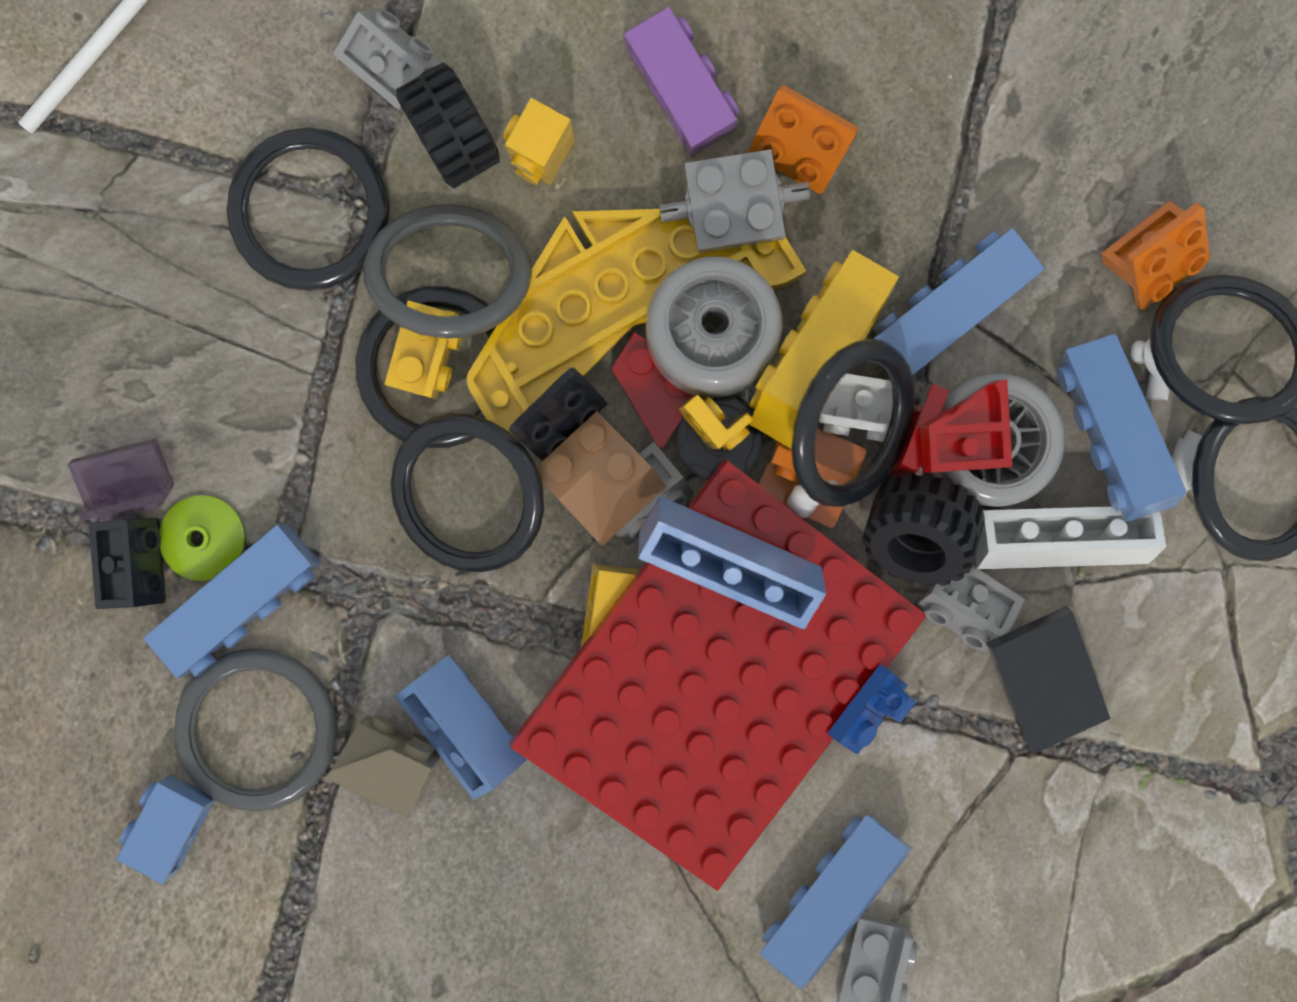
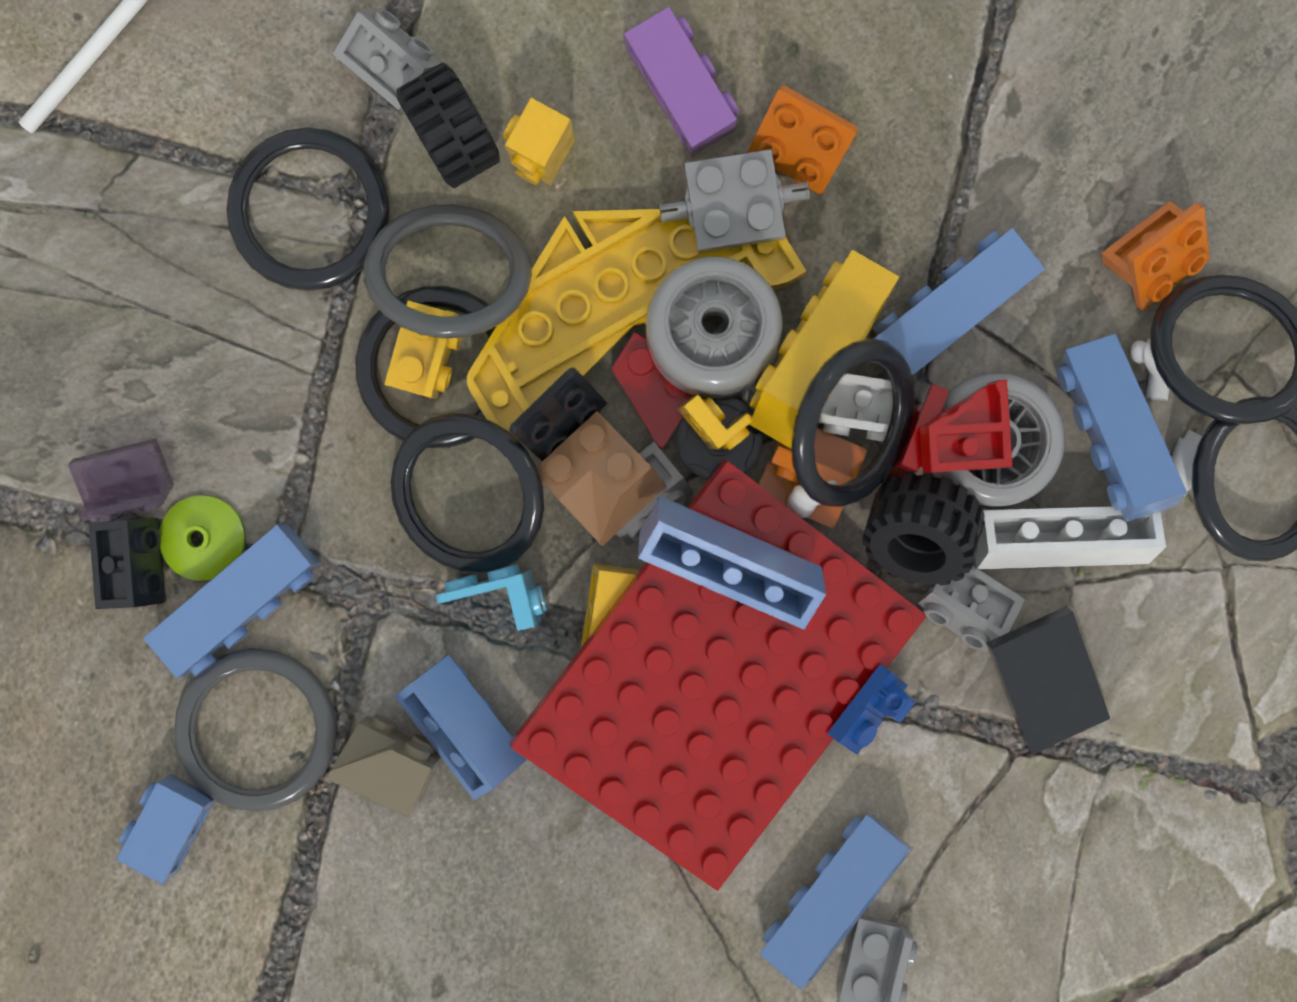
none -> medium azure bracket [435,564,548,631]

